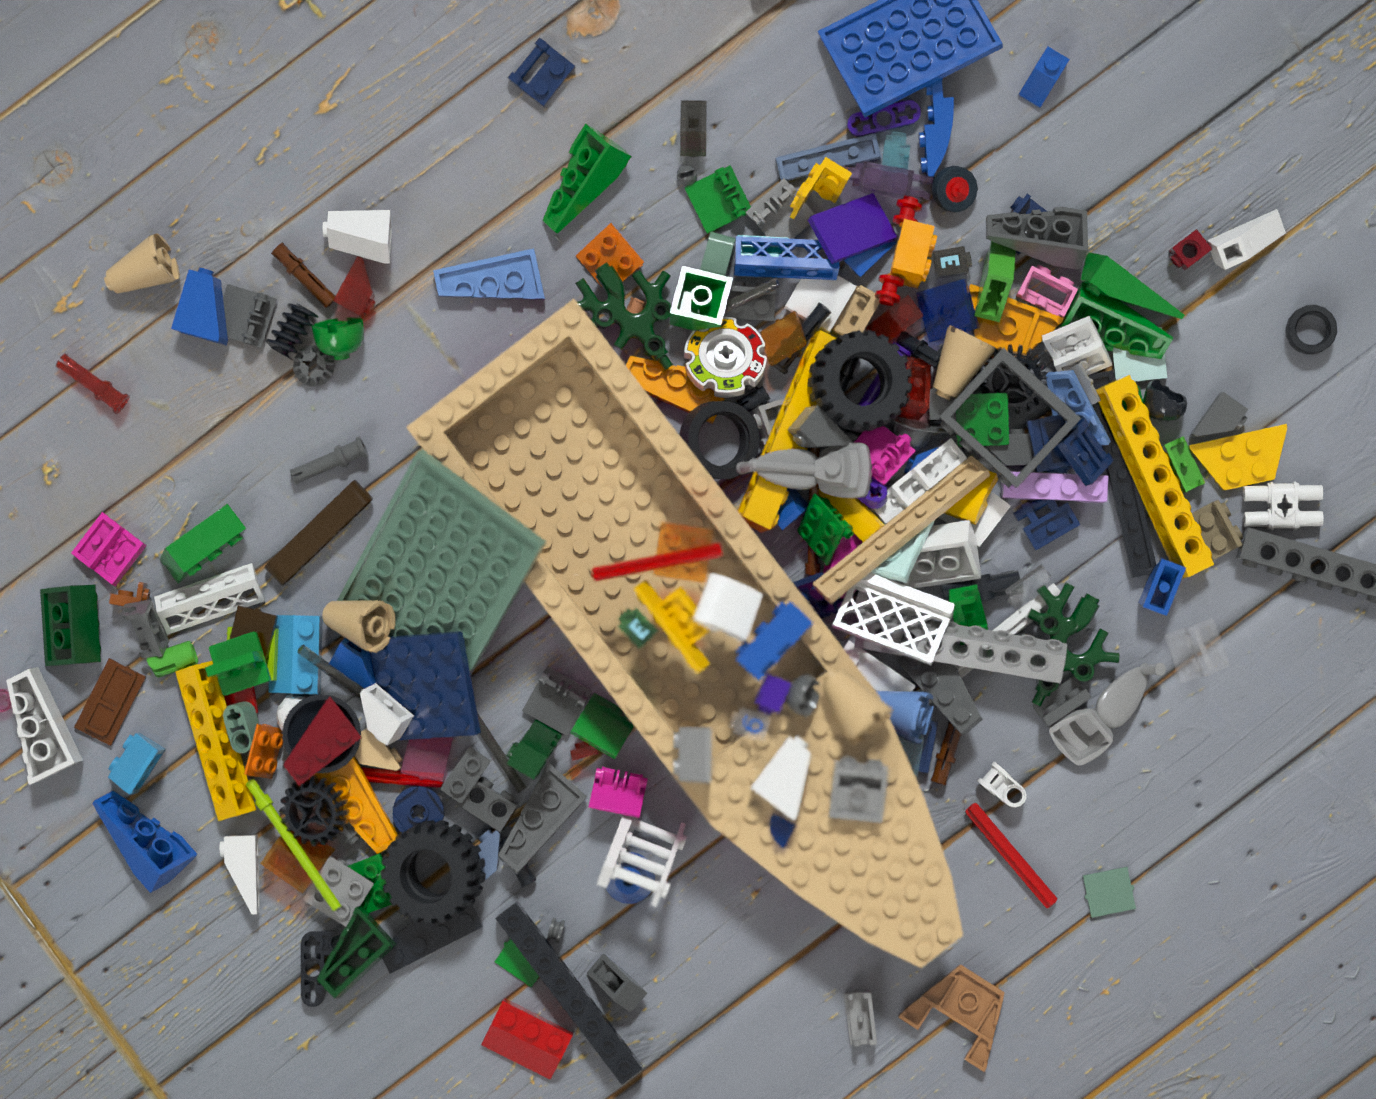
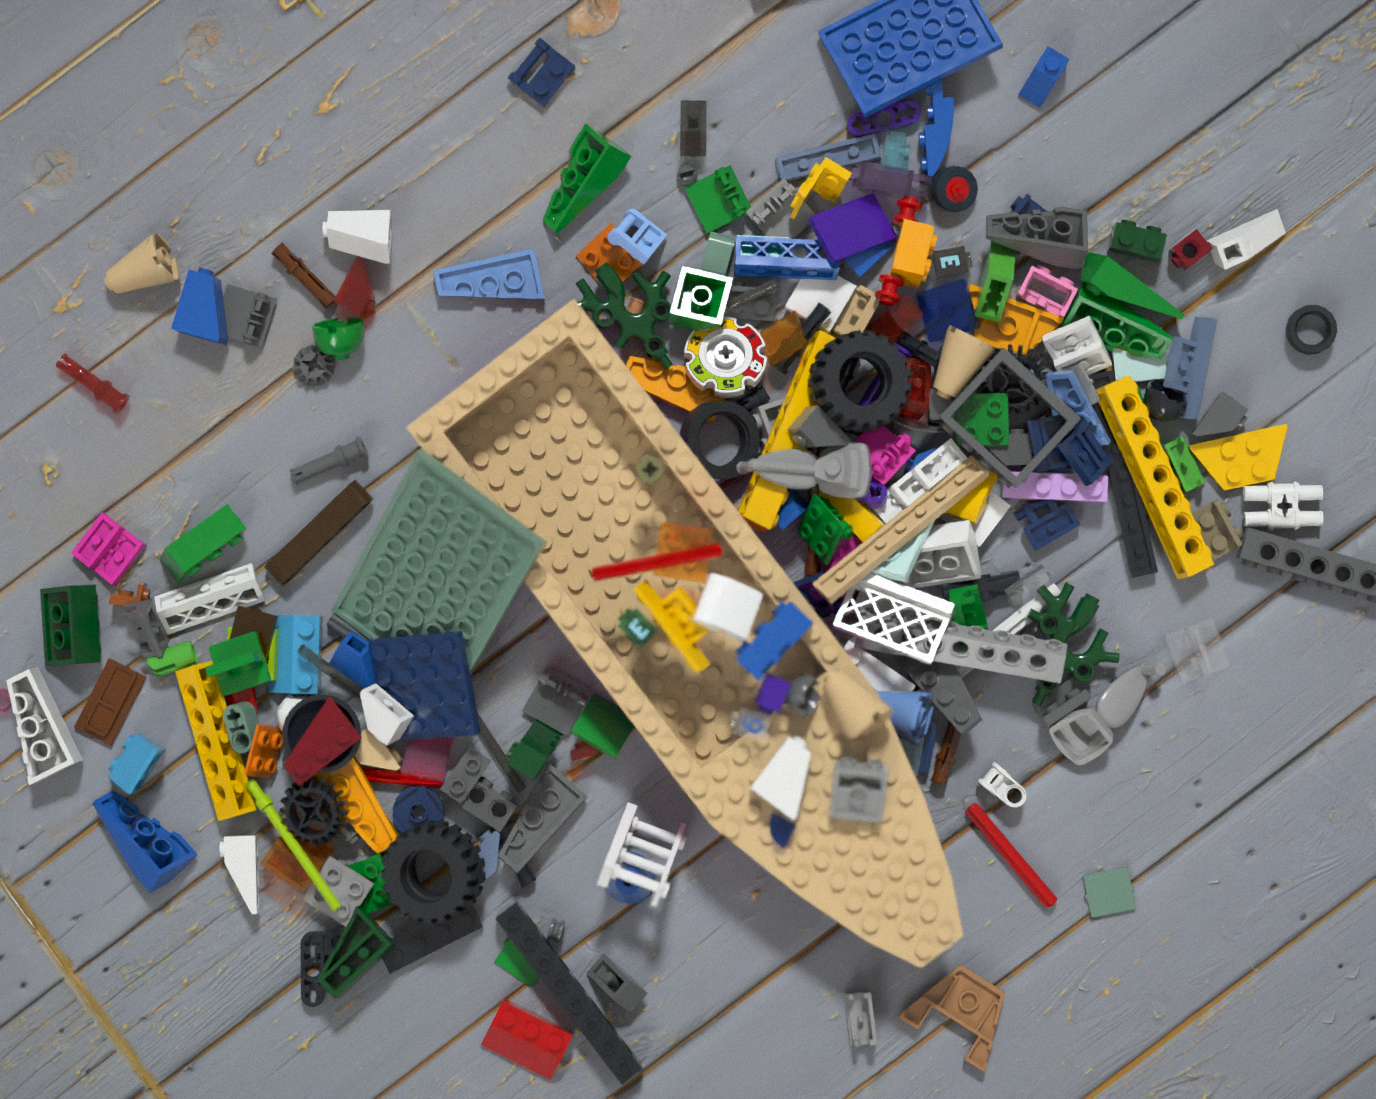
black piece [266,303,319,361] -> none
tan cone [322,600,395,652] -> none
dark pink hinge [588,766,648,818] -> none
light grey slope [673,727,712,782] -> none
blue slope [1138,558,1186,616] -> none
none -> light blue plate [607,209,667,265]
none -> olive wheel [637,456,664,484]
none -> dark green brick [1107,220,1167,263]
none -> sand blue bracket [1163,317,1217,420]

